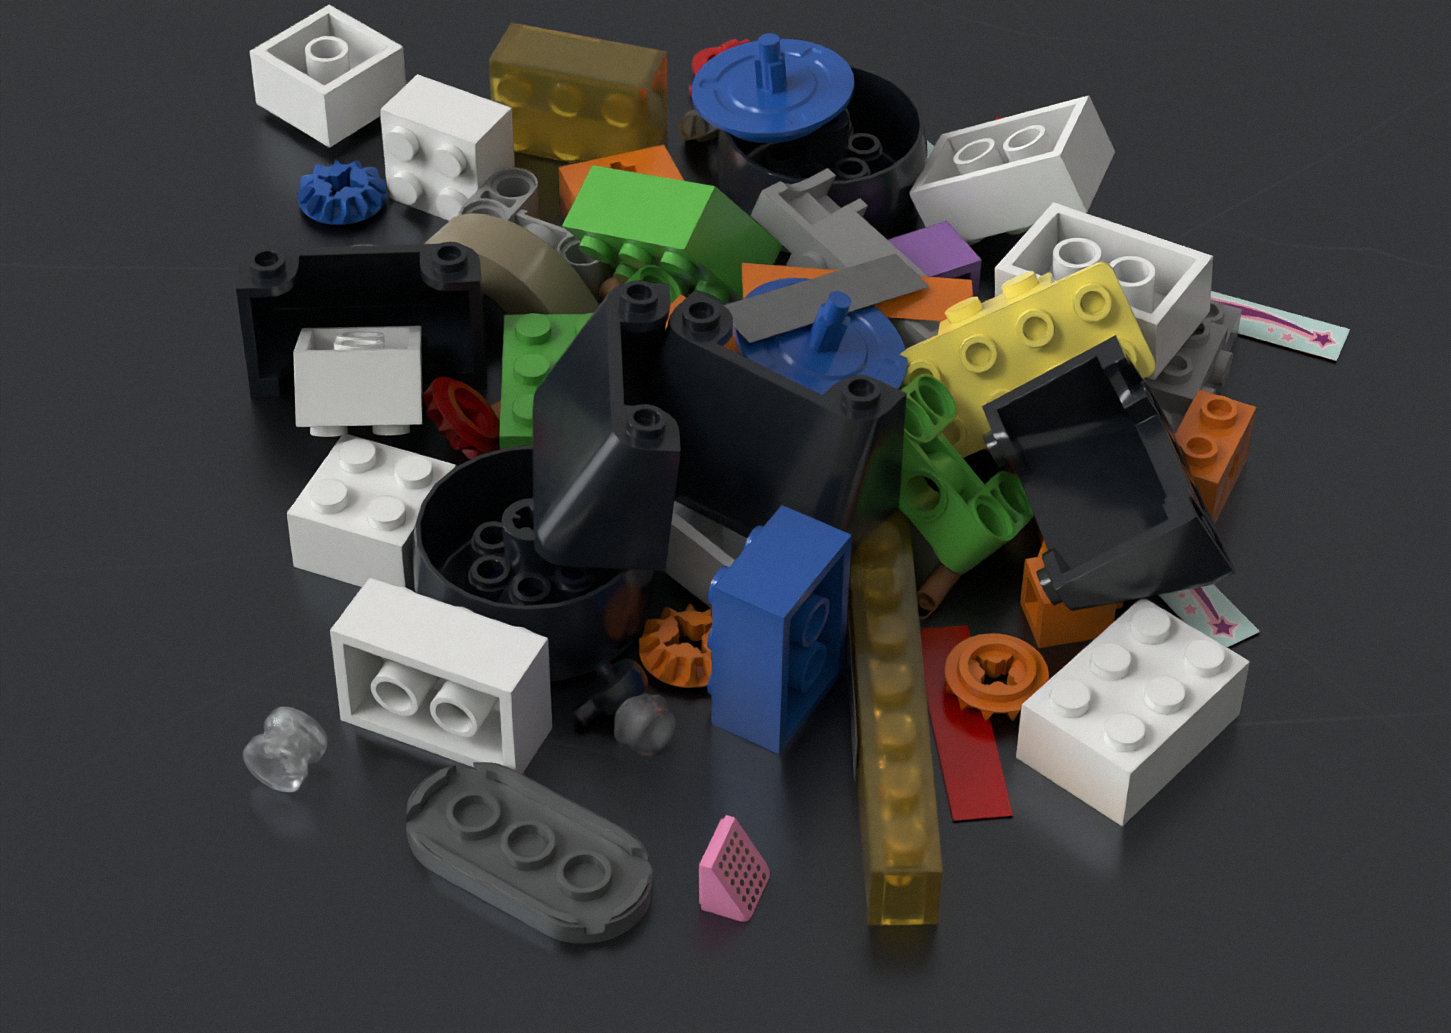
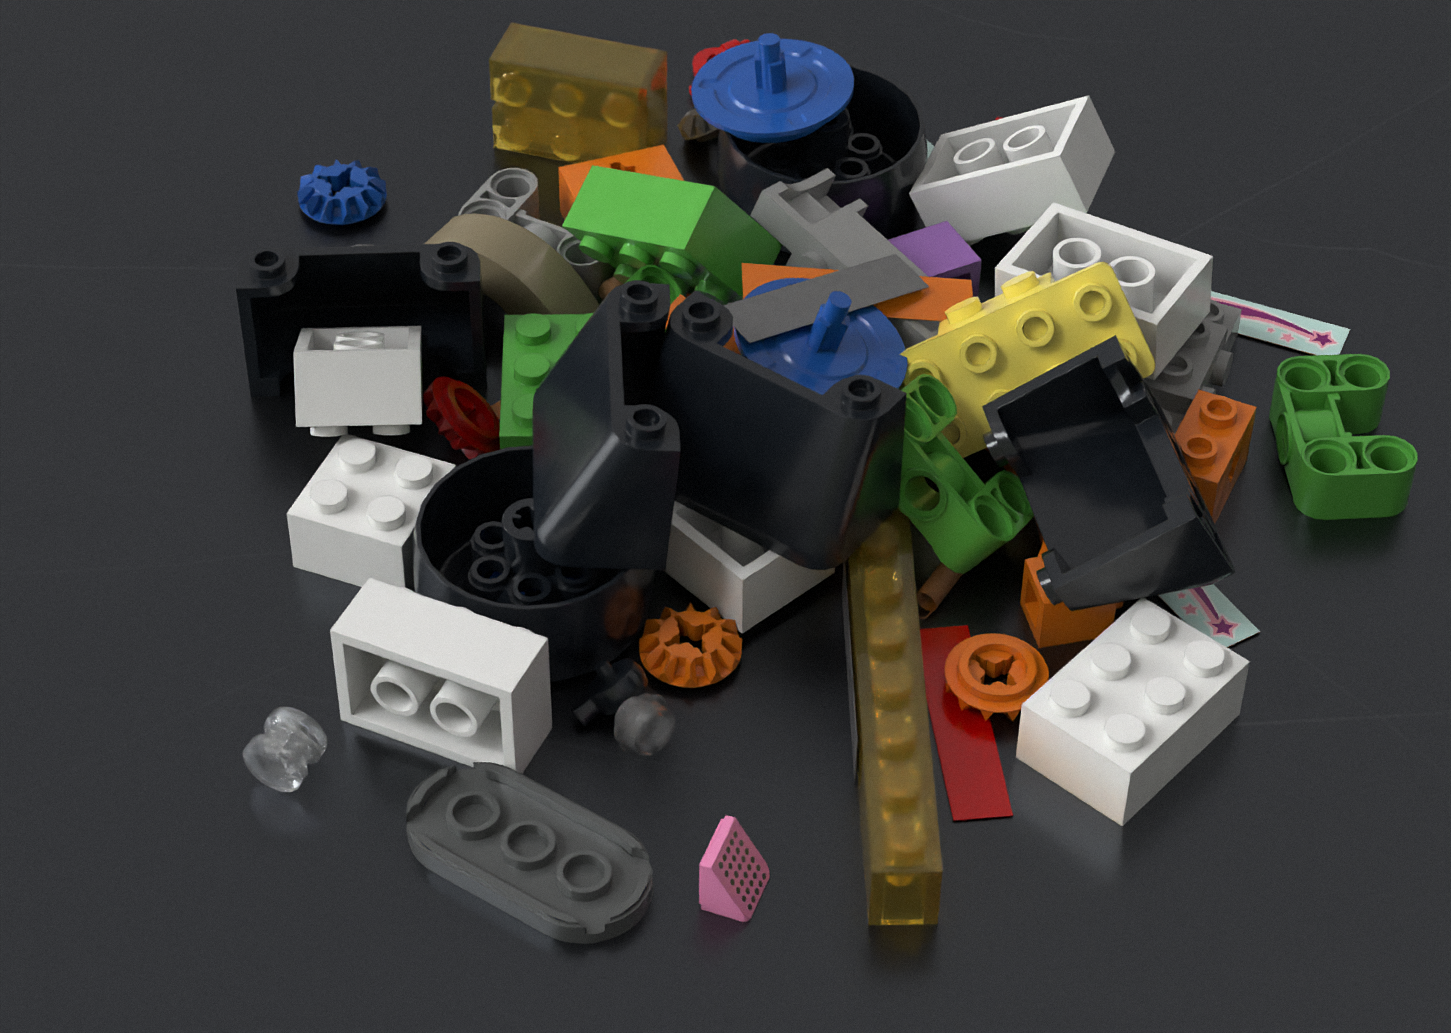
white brick [250,5,406,148] -> none
white brick [380,74,515,221] -> none
blue brick [707,505,852,755] -> none
none -> bright green beam [1269,354,1418,520]

